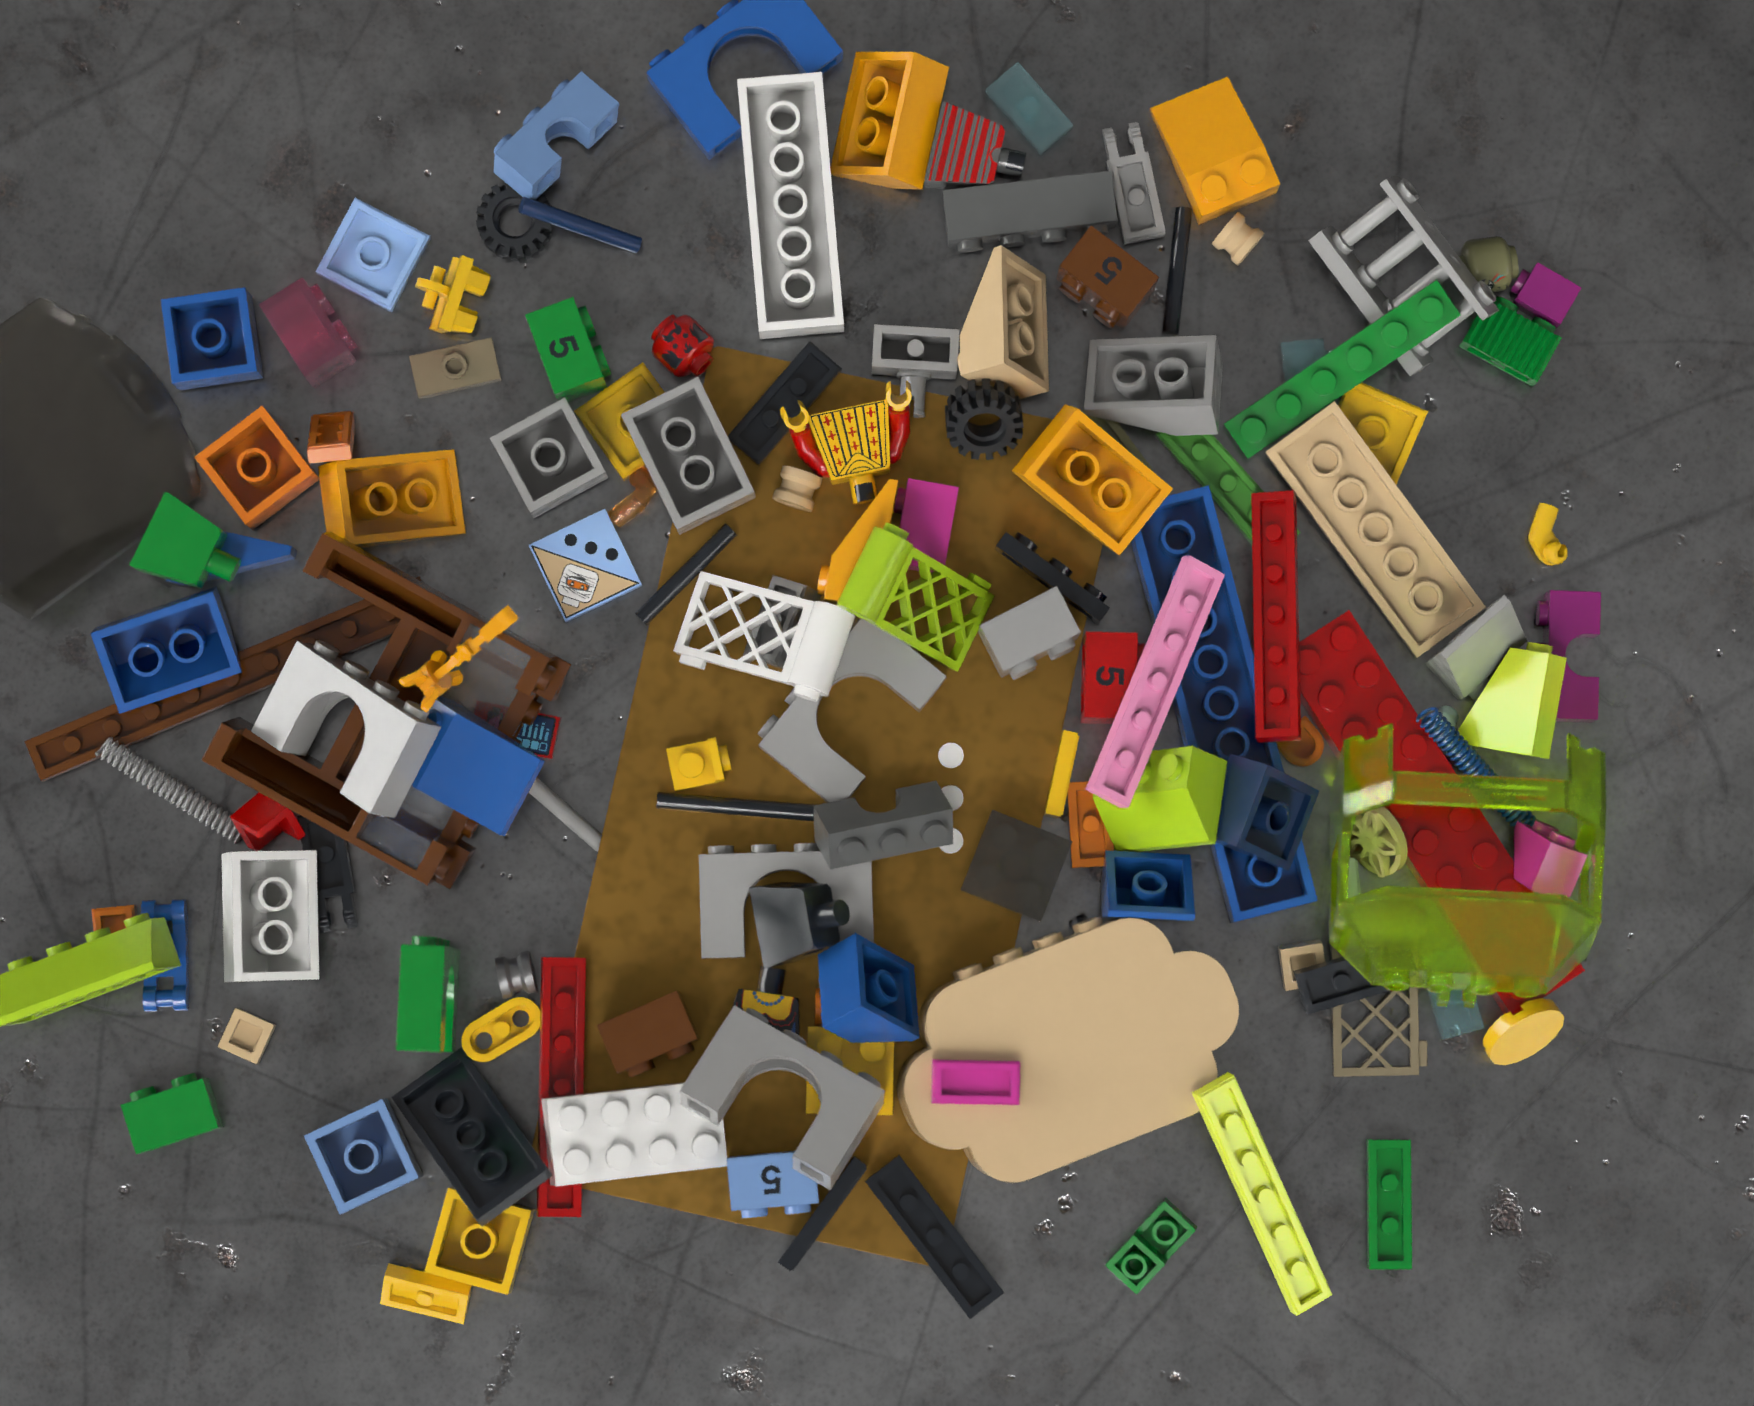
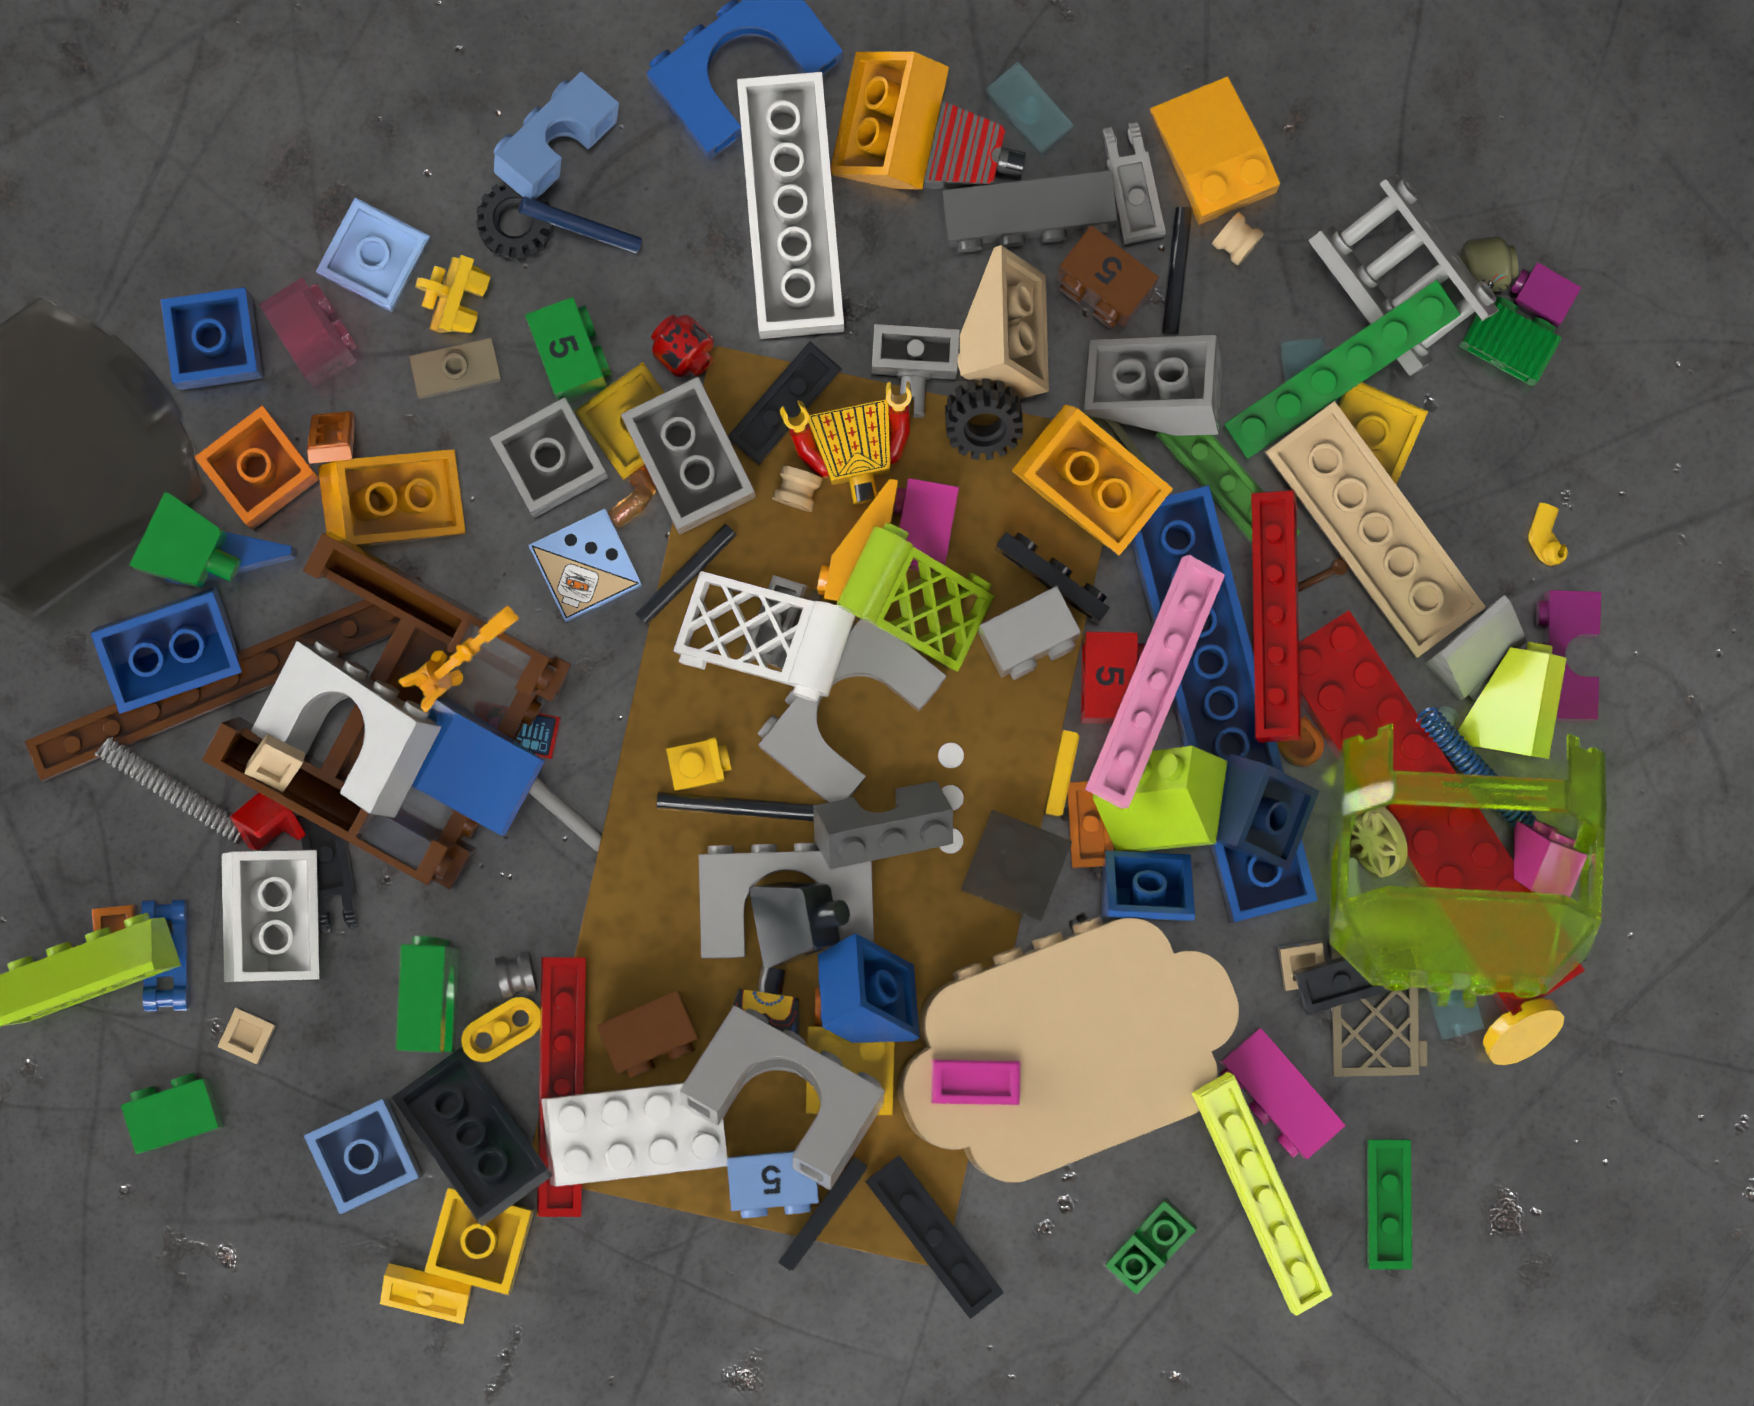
none -> tan plate [245,734,305,792]
none -> dark pink brick [1219,1028,1346,1159]
none -> reddish brown hinge [1298,559,1348,592]

